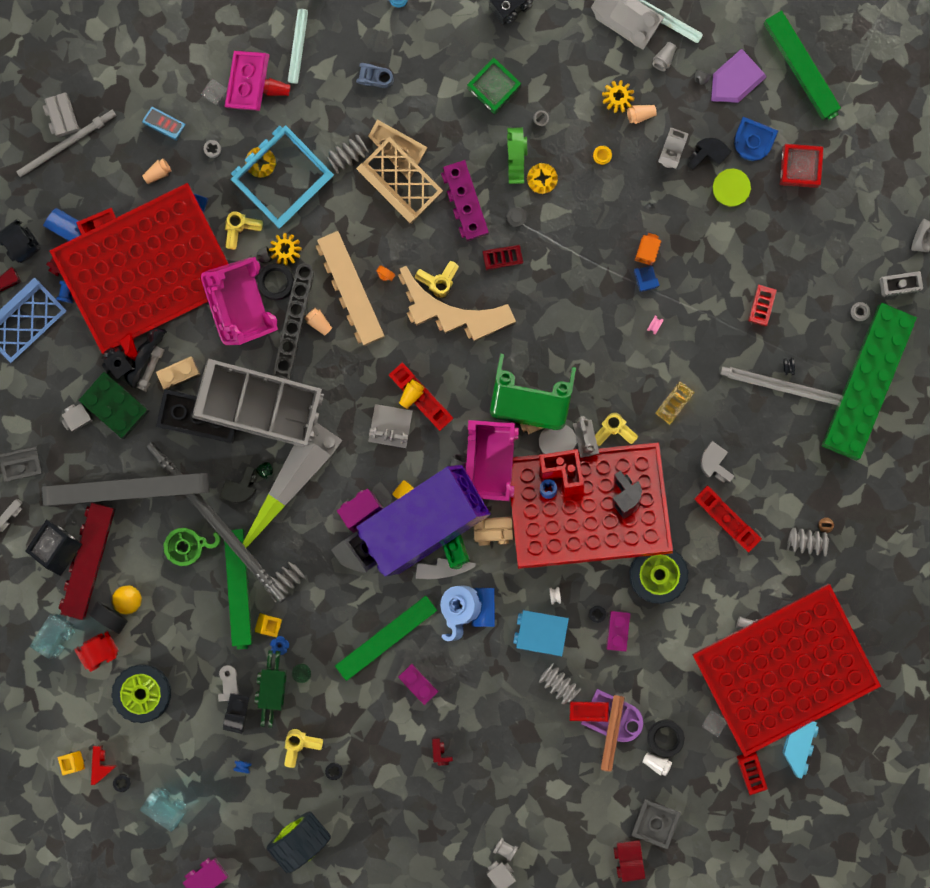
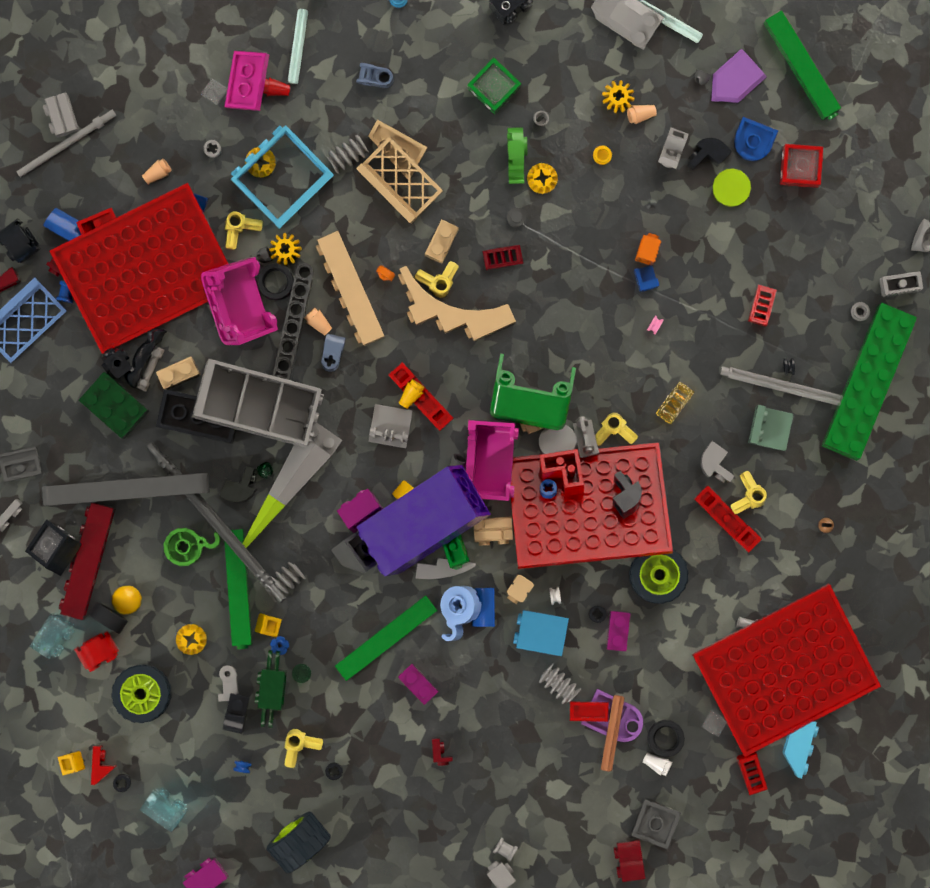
light grey brick [61,403,94,432] -> none
red slope [120,334,137,361] -> none
slope [142,107,186,141] -> none
magenta brick [441,160,489,241] -> none
light grey cone [652,42,677,72] -> none
light grey piece [787,528,829,557] -> none
none -> yellow gear [175,624,207,655]
none -> sand blue piece [321,333,346,372]
none -> tan brick [425,219,459,264]
none -> tan brick [506,574,534,605]
none -> light yellow axle [731,471,767,514]
none -> sand green bracket [748,405,793,451]

